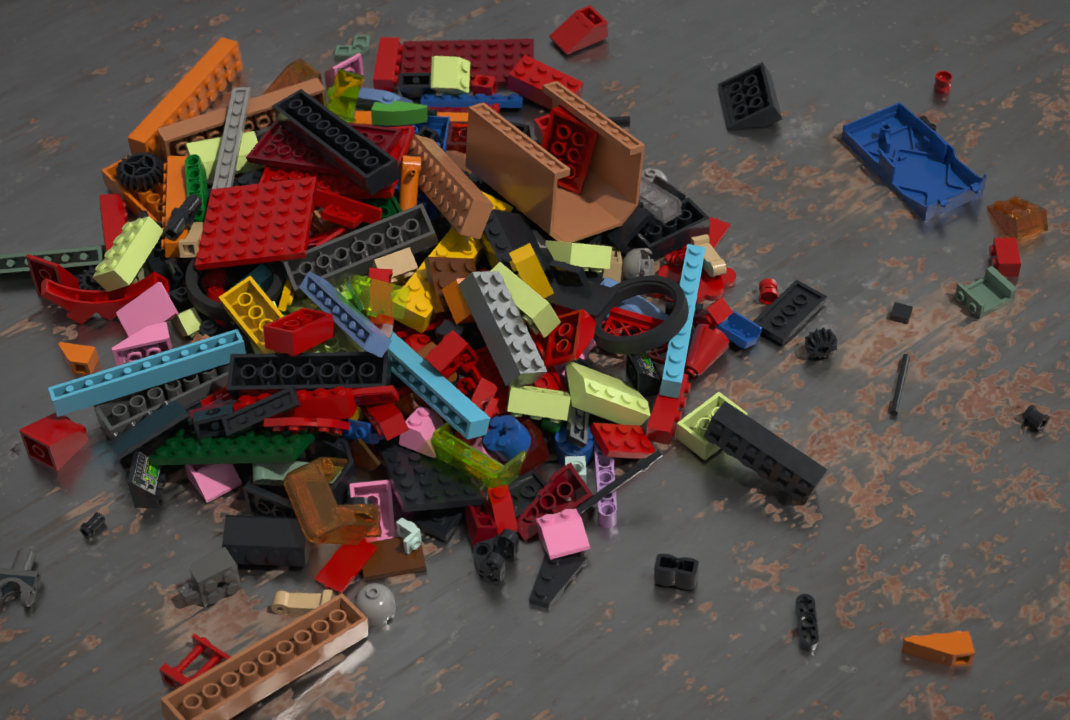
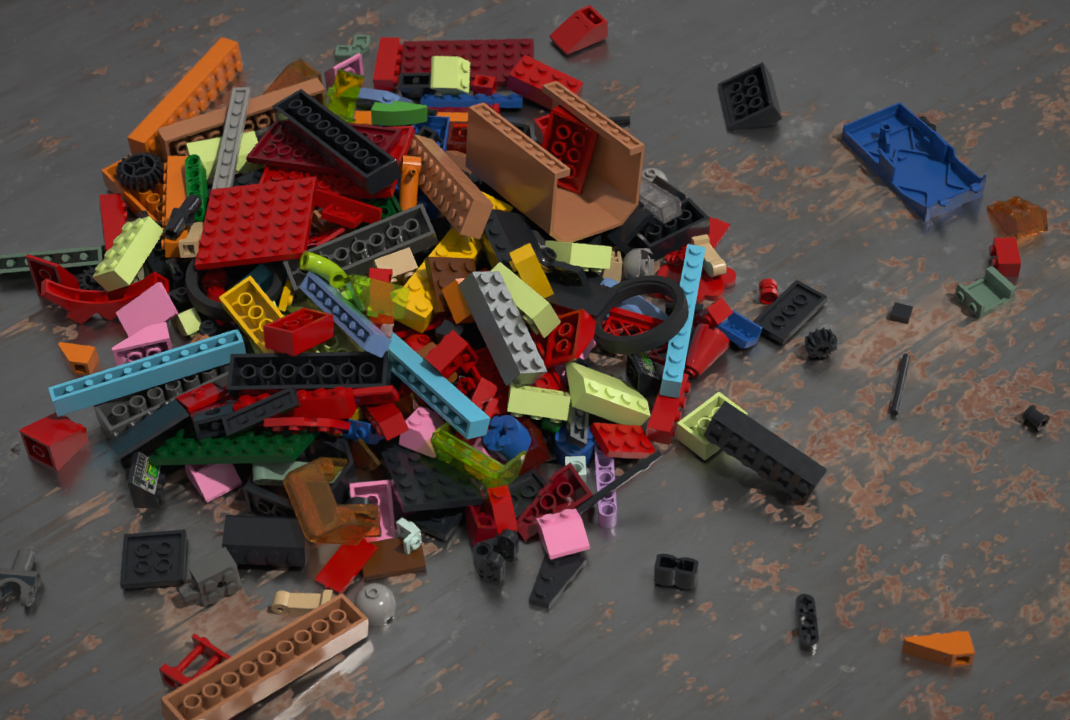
black pin [80,512,106,538] -> none
red wheel [934,71,953,95] -> none
none -> black plate [120,529,187,589]
none -> red plate [175,382,225,413]
none -> lime cylinder [300,251,348,288]
none -> black piece [534,247,557,273]

